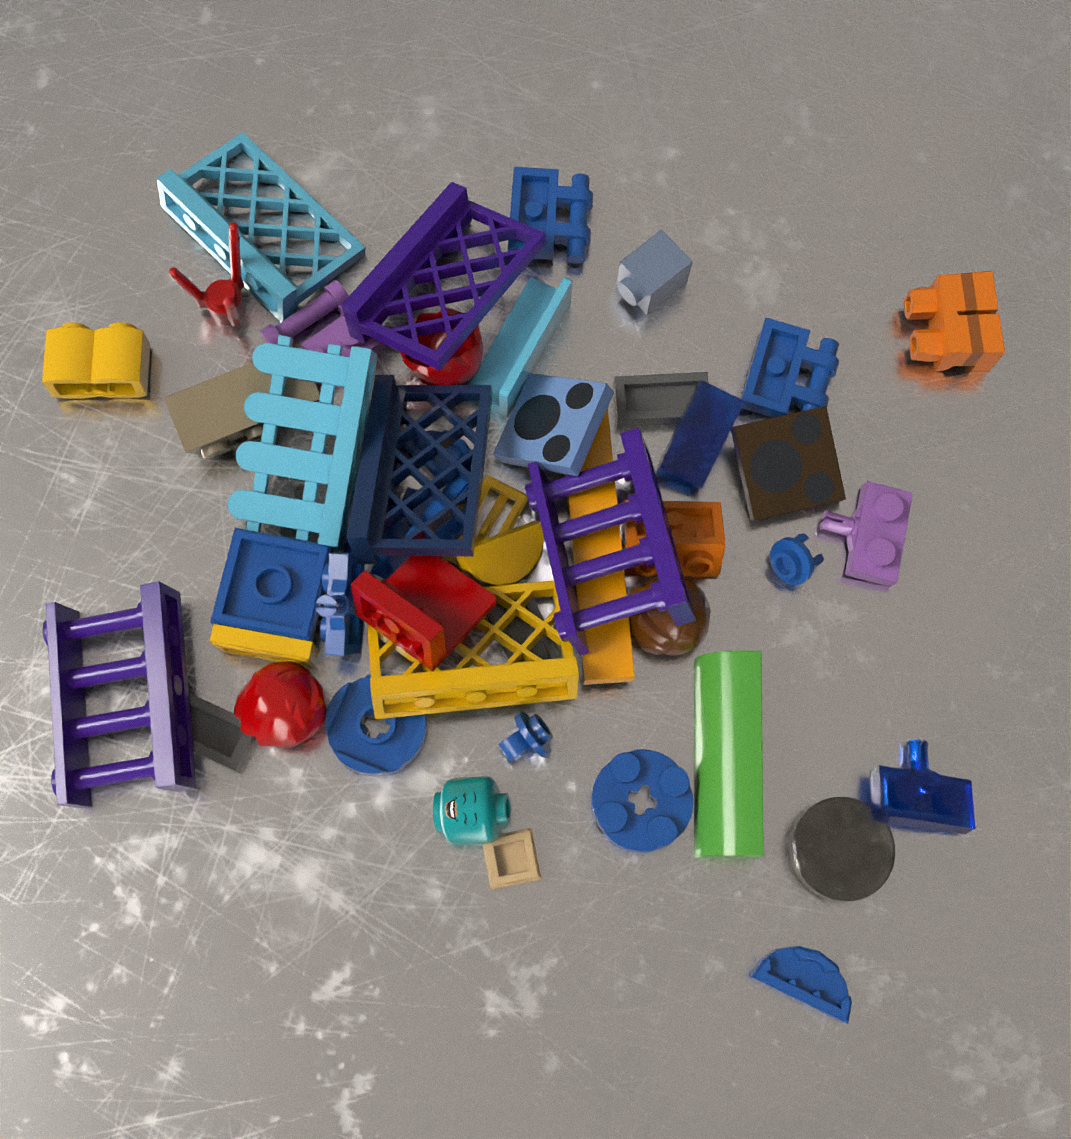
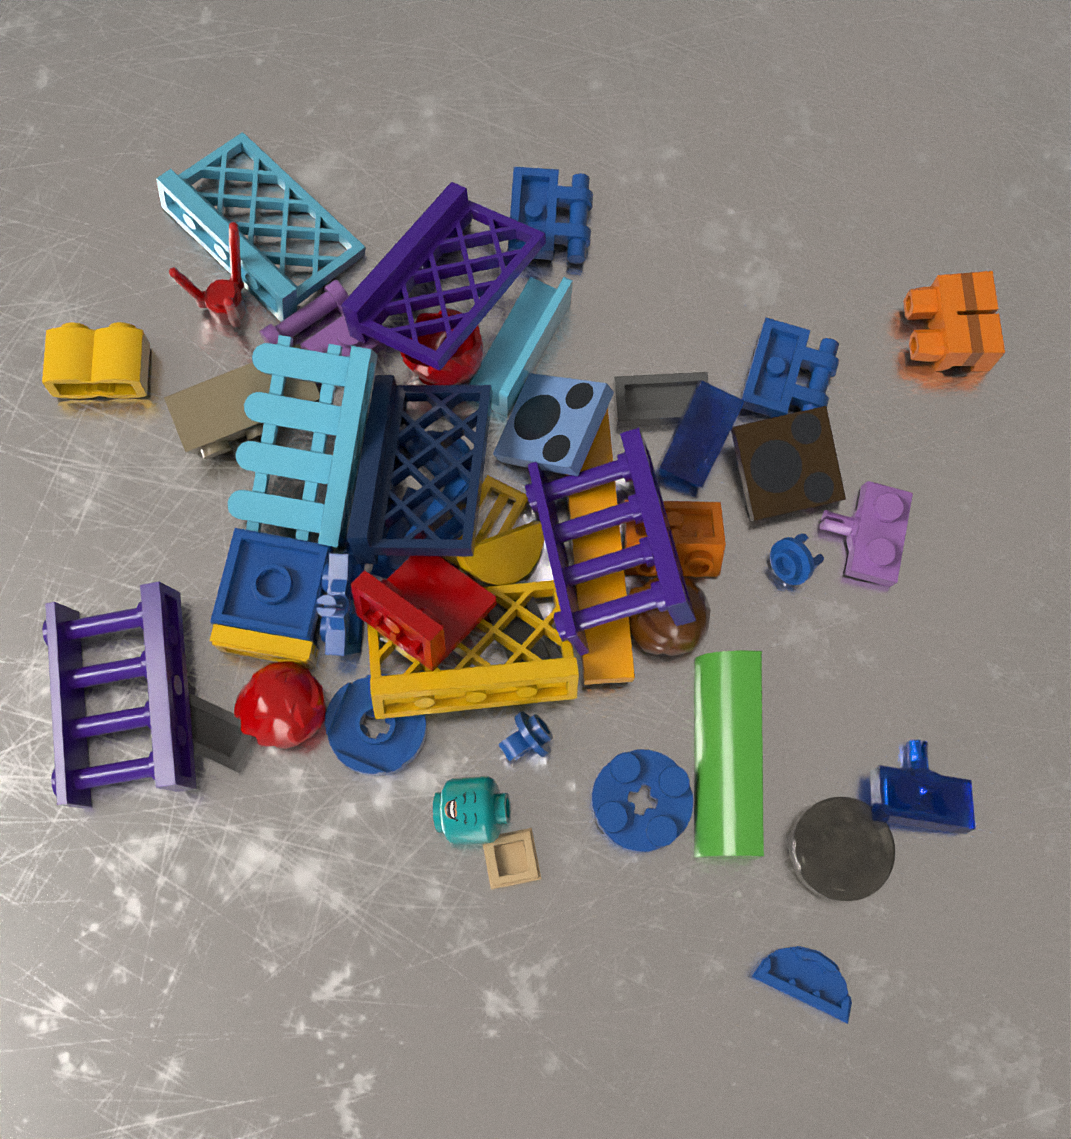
sand blue brick [617,229,693,315] -> none

